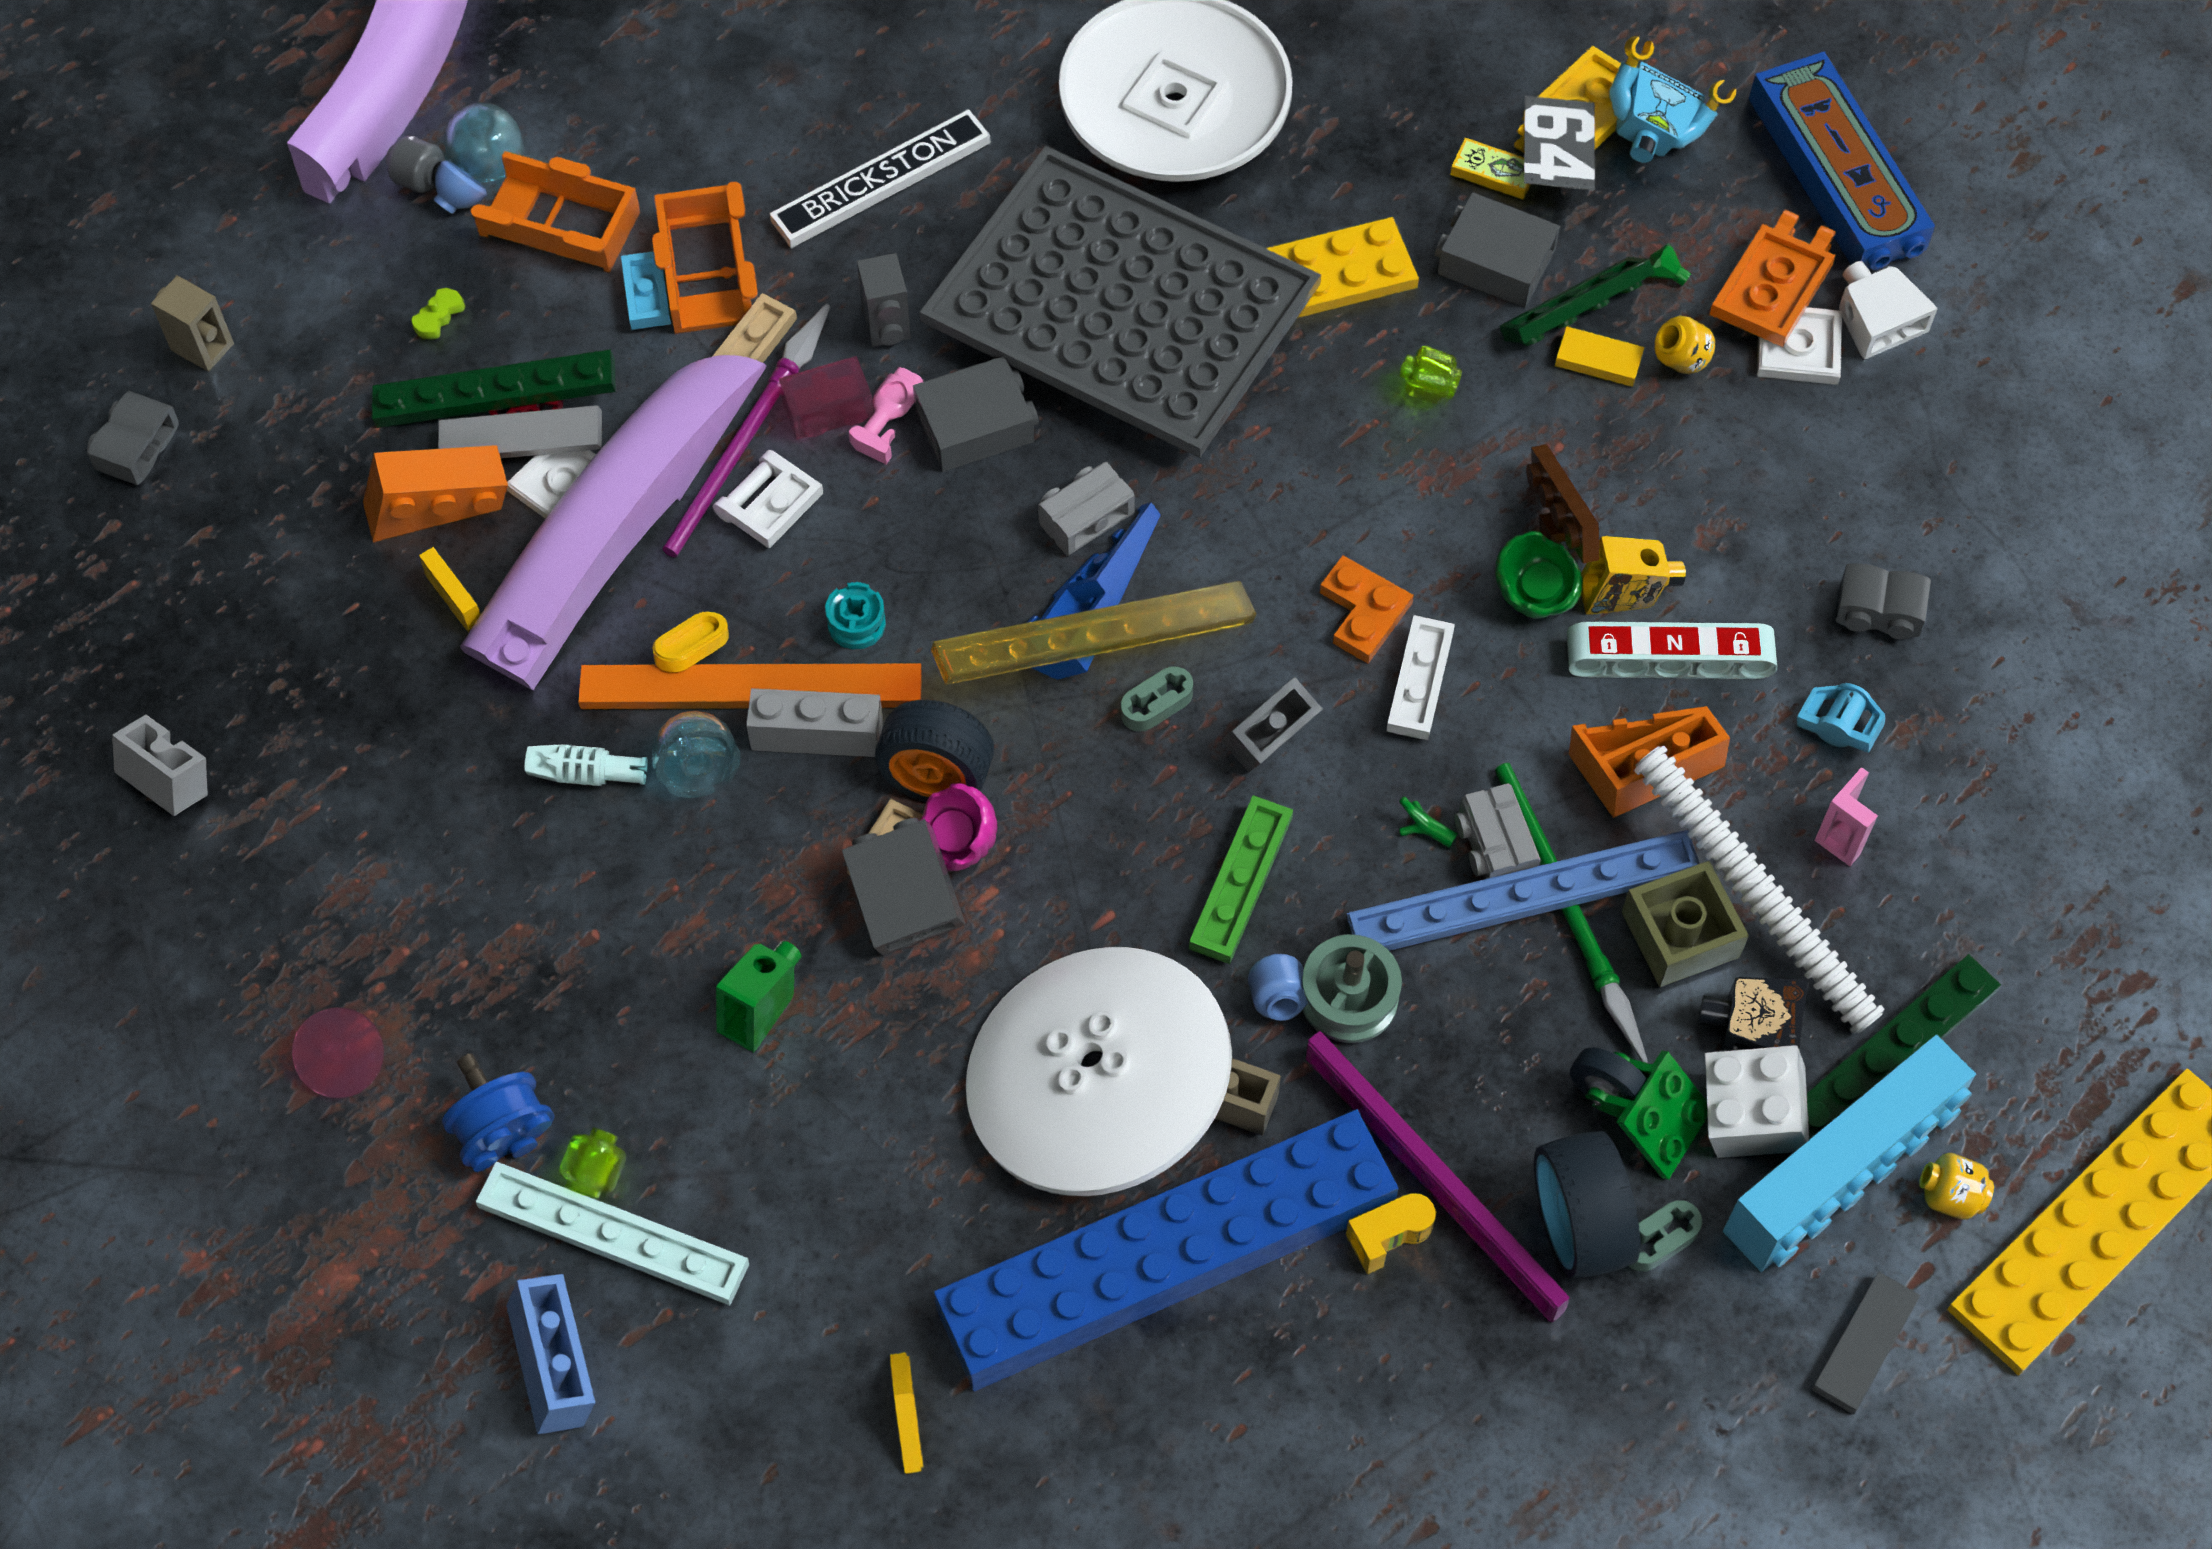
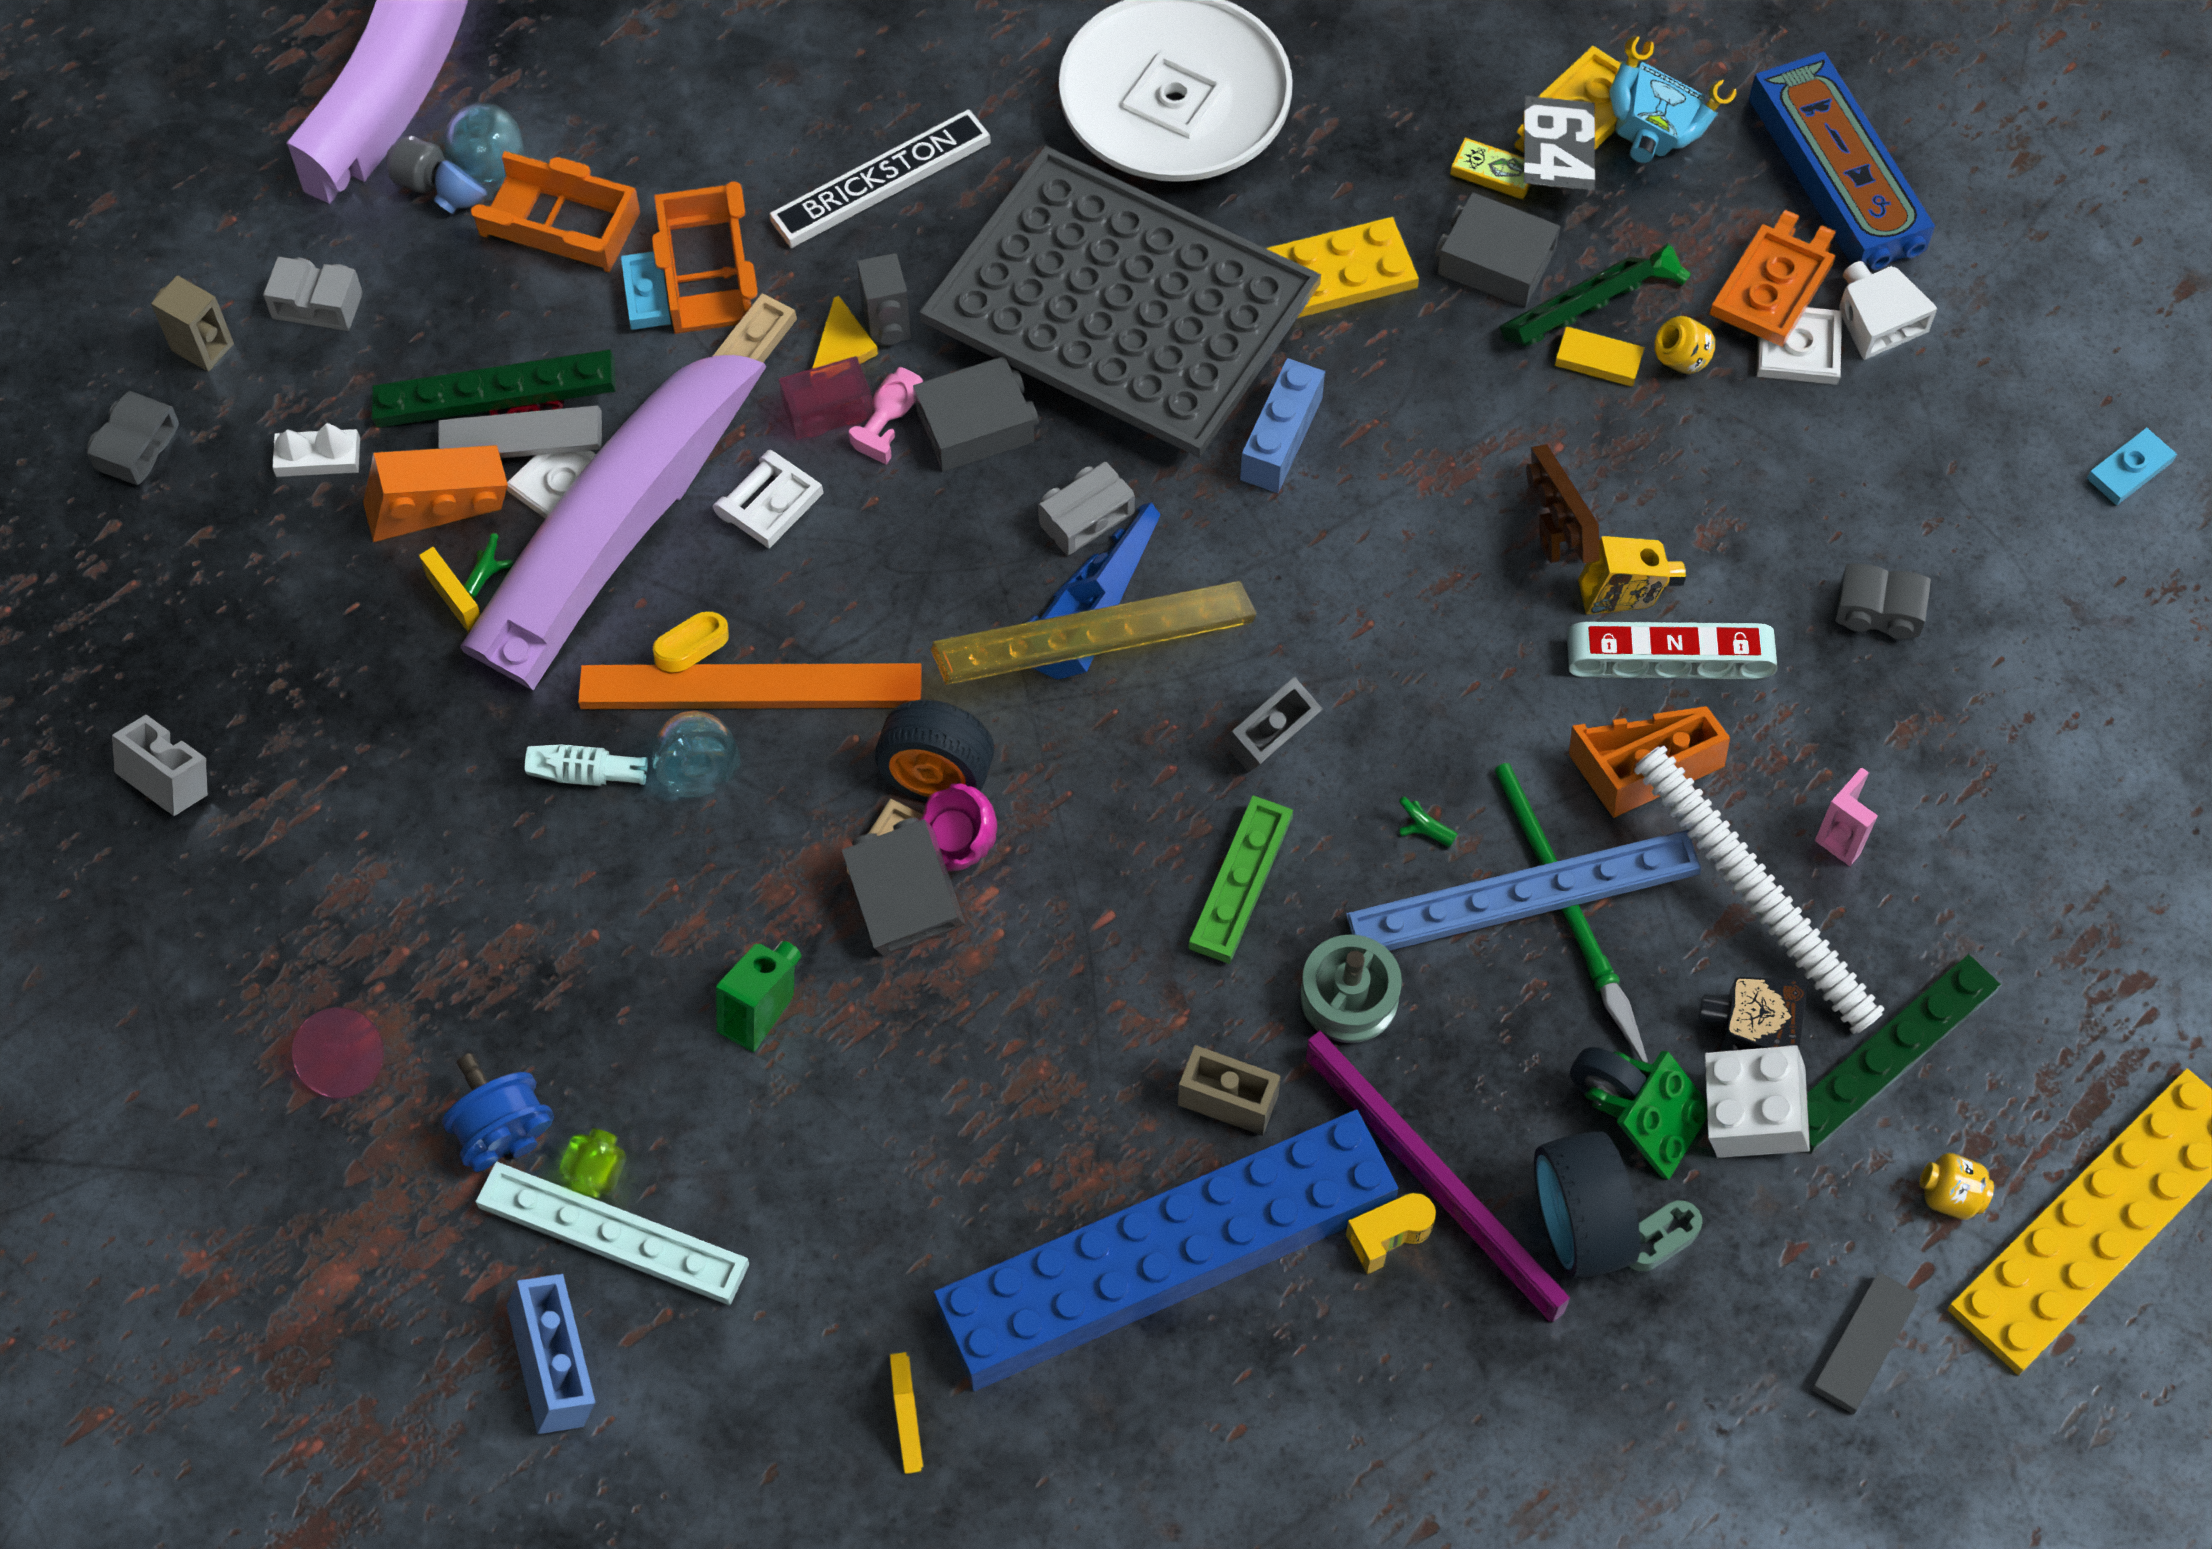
lime piece [411,288,465,340] -> none
magenta piece [663,304,830,558] -> none
light grey brick [747,688,883,757] -> none
teal wheel [825,582,886,650] -> none
white dish [966,947,1232,1196] -> none
sand green beam [1121,667,1193,732] -> none
medium blue head [1248,954,1308,1021] -> none
orange plate [1320,555,1414,664] -> none
white plate [1386,615,1455,740] -> none
clear neon green head [1399,346,1462,405] -> none
light grey brick [1455,783,1541,879] -> none
green piece [1495,531,1583,619] -> none
olive brick [1621,861,1749,987] -> none
medium azure brick [1723,1034,1976,1272] -> none
medium azure piece [1797,683,1885,753] -> none
none -> light grey brick [263,256,363,331]
none -> white tile [273,423,360,477]
none -> green bar [463,533,513,599]
none -> yellow tile [810,296,878,388]
none -> medium blue brick [1240,358,1325,493]
none -> medium azure plate [2087,428,2177,505]

